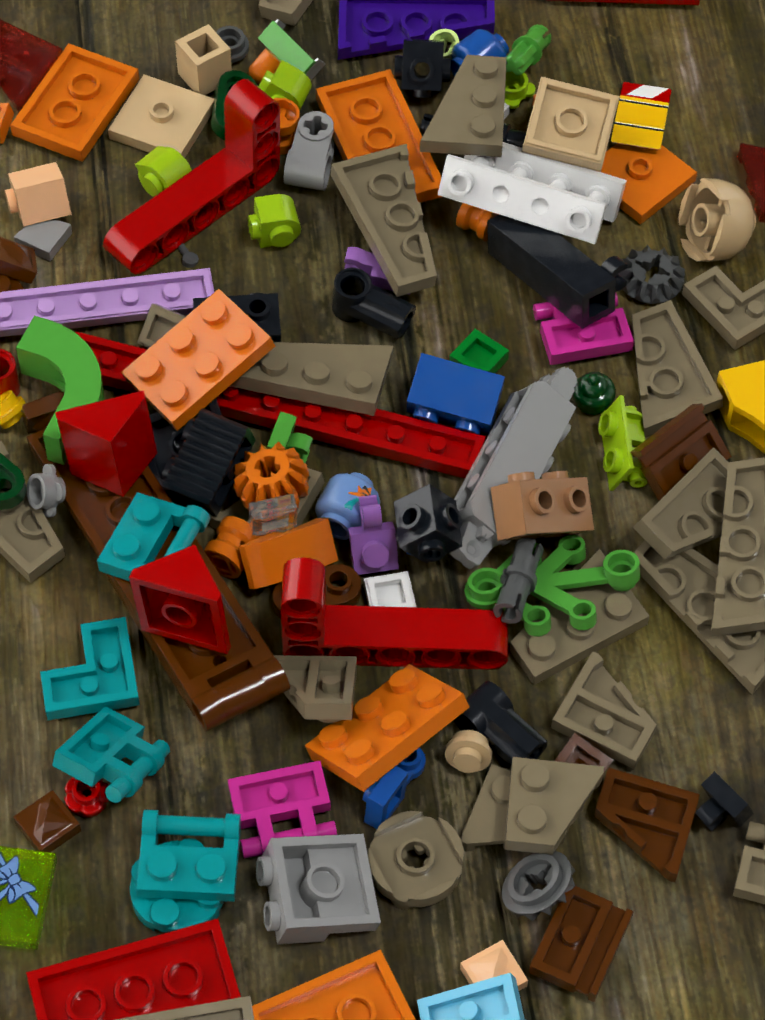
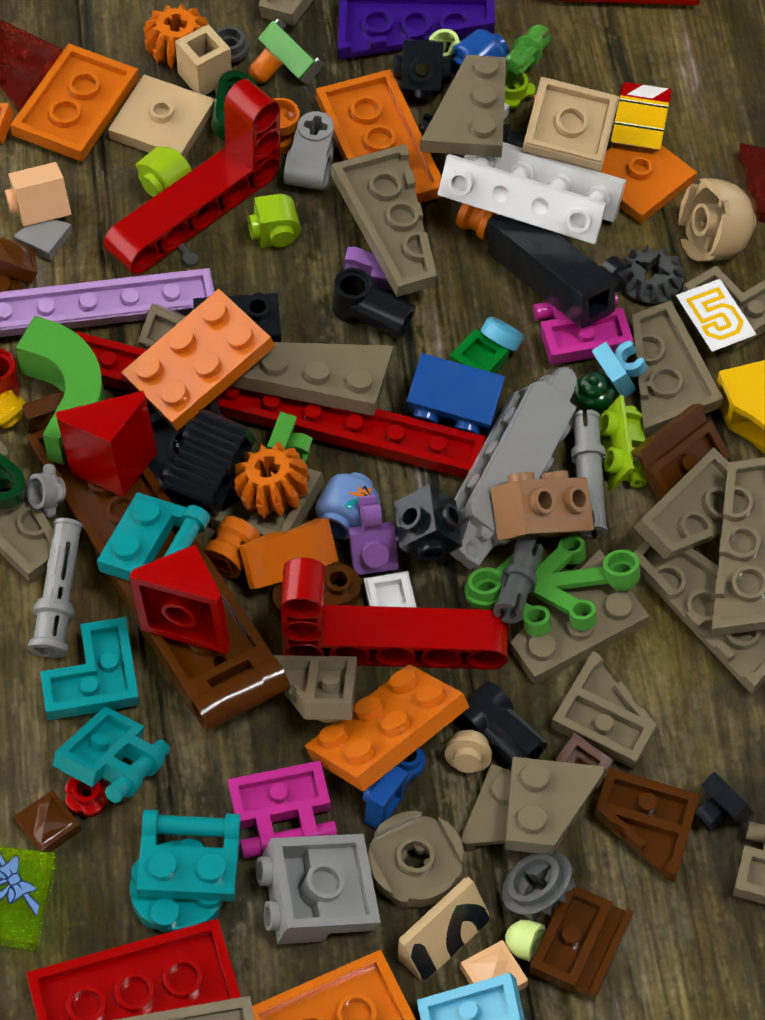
clear tile [249,494,297,536] -> none
lime plate [258,60,312,110] -> none
none -> light grey pin [27,518,83,658]
none -> orange gear [144,3,208,70]
none -> tan slope [398,877,490,982]
none -> medium azure tile [480,316,524,351]
none -> yellowish green hinge [505,920,546,962]
none -> light grey pin [571,410,608,539]
none -> medium azure tile [592,341,648,398]
none -> white sticker [676,279,757,352]

